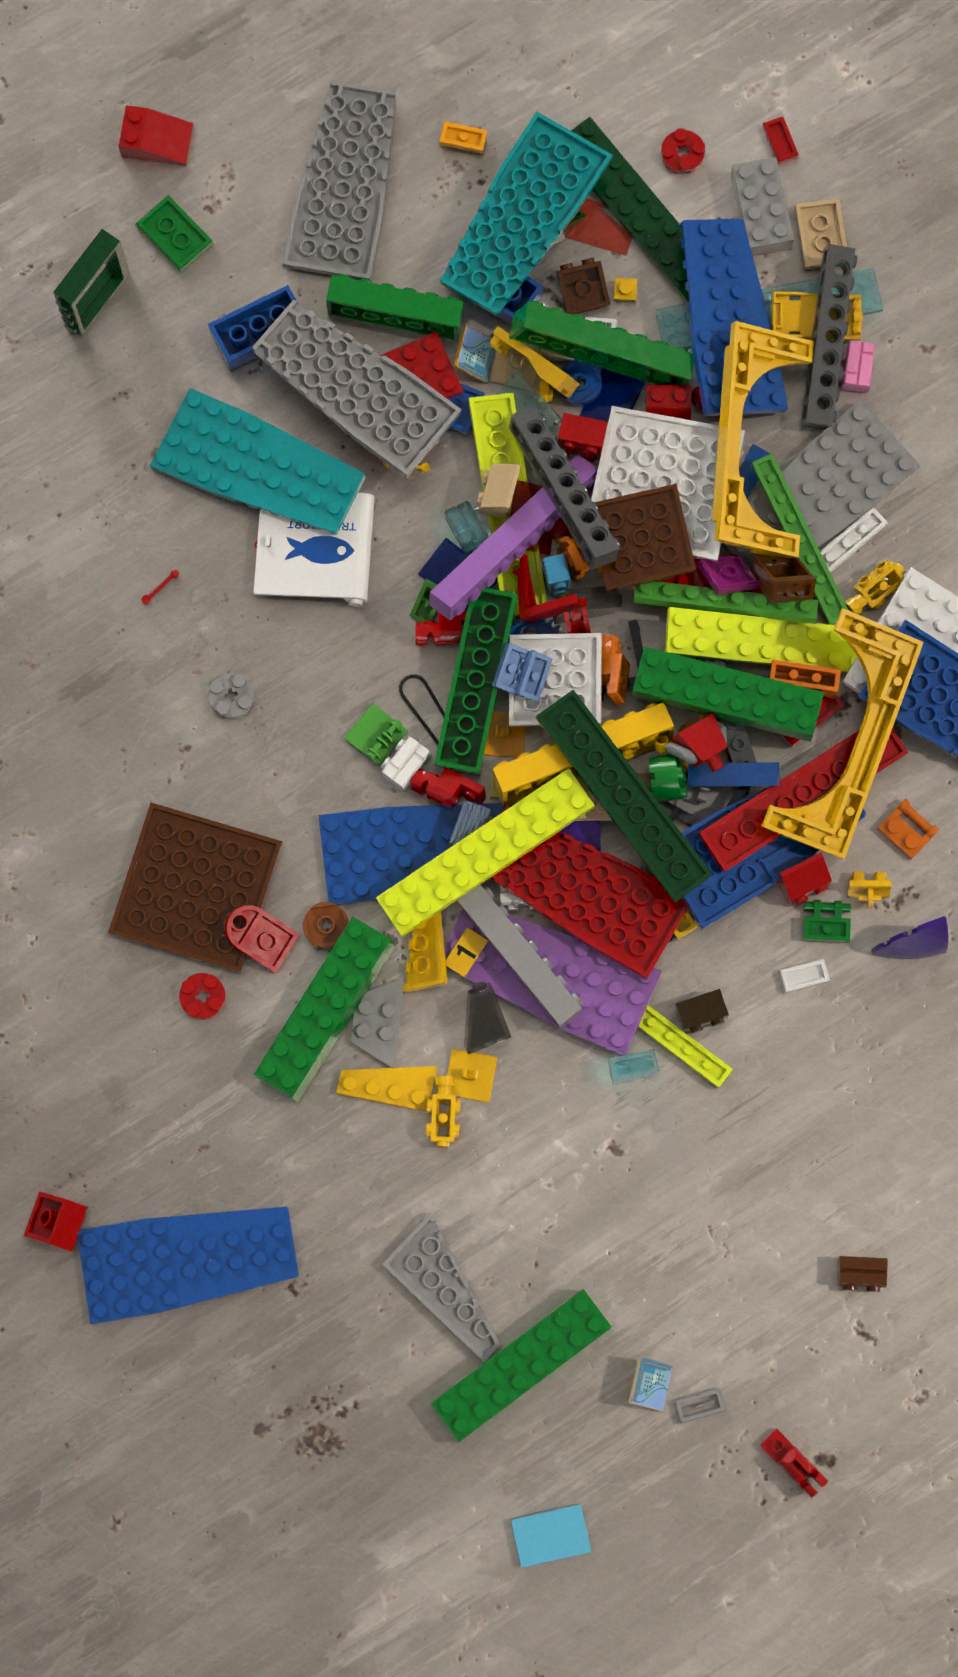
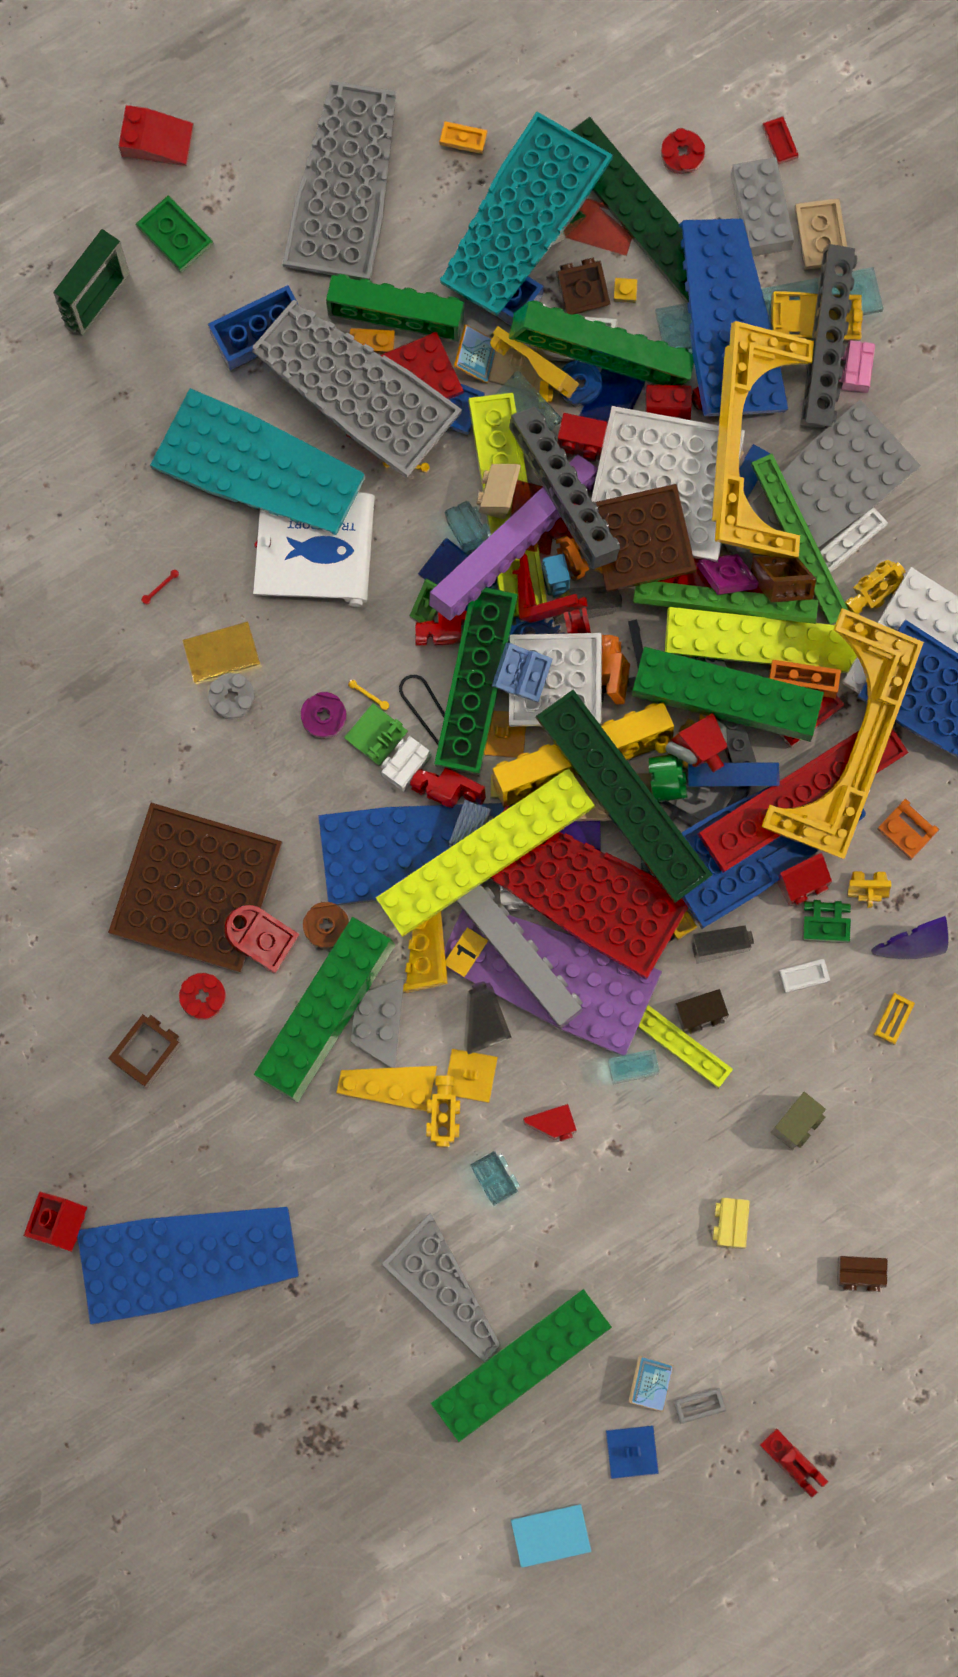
none -> reddish brown window [108,1014,181,1089]
none -> clear yellow piece [182,622,260,683]
none -> magenta plate [301,692,347,738]
none -> yellow hinge [348,680,389,711]
none -> light orange plate [350,328,395,354]
none -> clear light blue brick [470,1151,520,1207]
none -> red slope [523,1104,577,1142]
none -> blue piece [606,1426,659,1479]
none -> clear smoke slope [690,925,754,964]
none -> light yellow brick [713,1198,750,1249]
none -> olive brick [771,1091,826,1150]
none -> yellow tile [874,993,915,1045]

